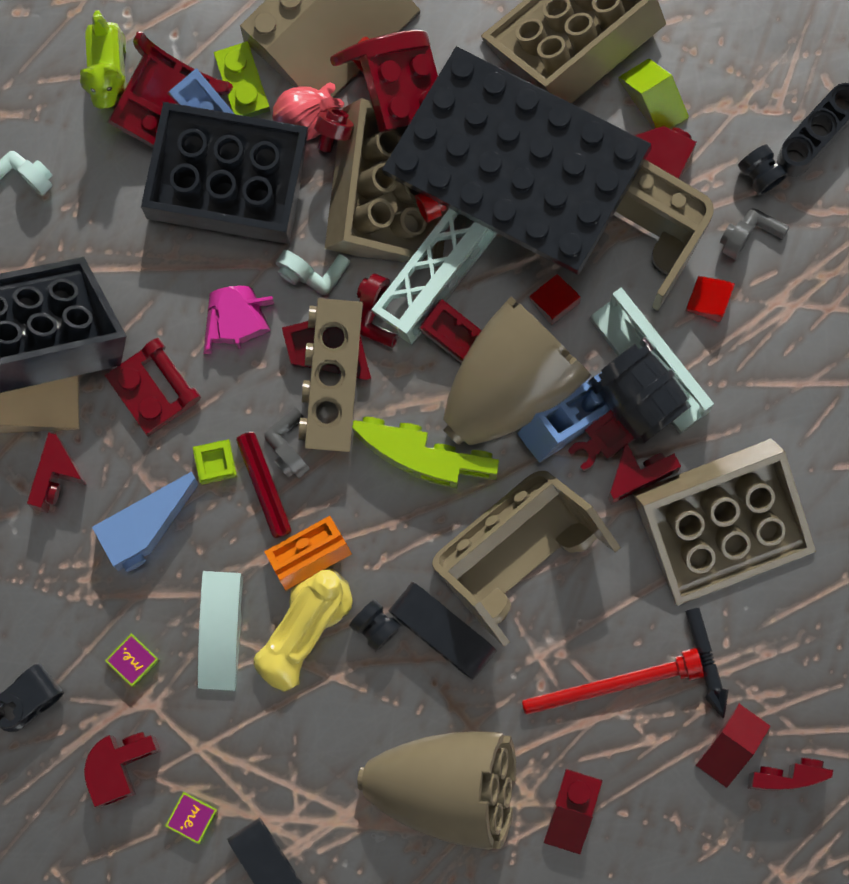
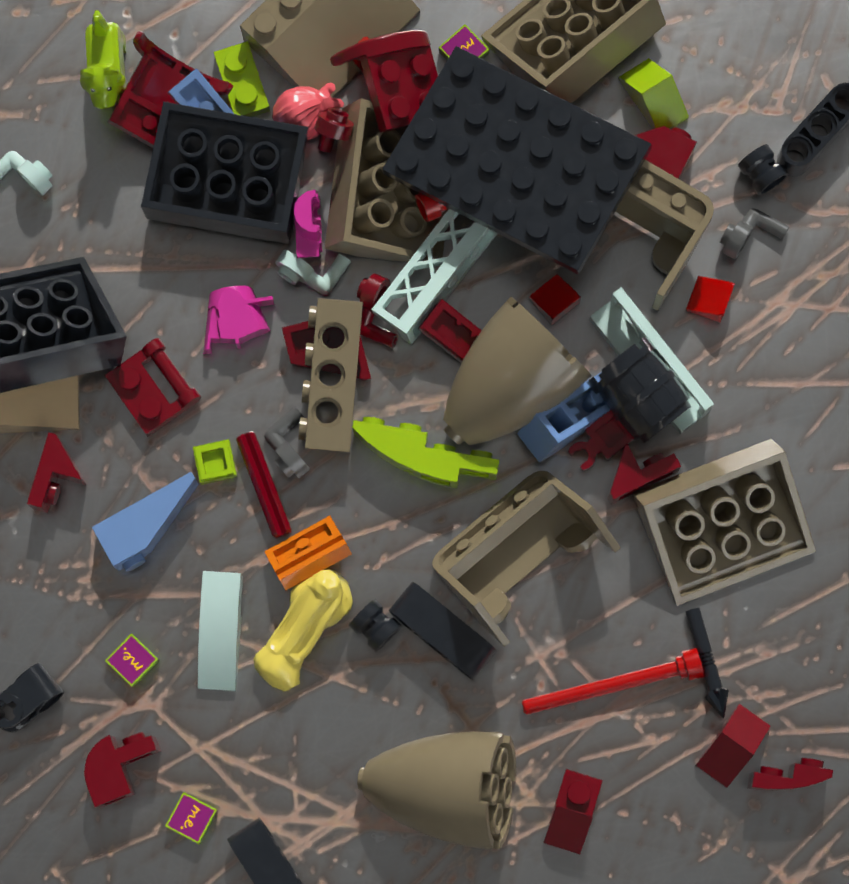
none -> dark pink piece [294,190,323,258]
none -> magenta tile [438,24,490,60]

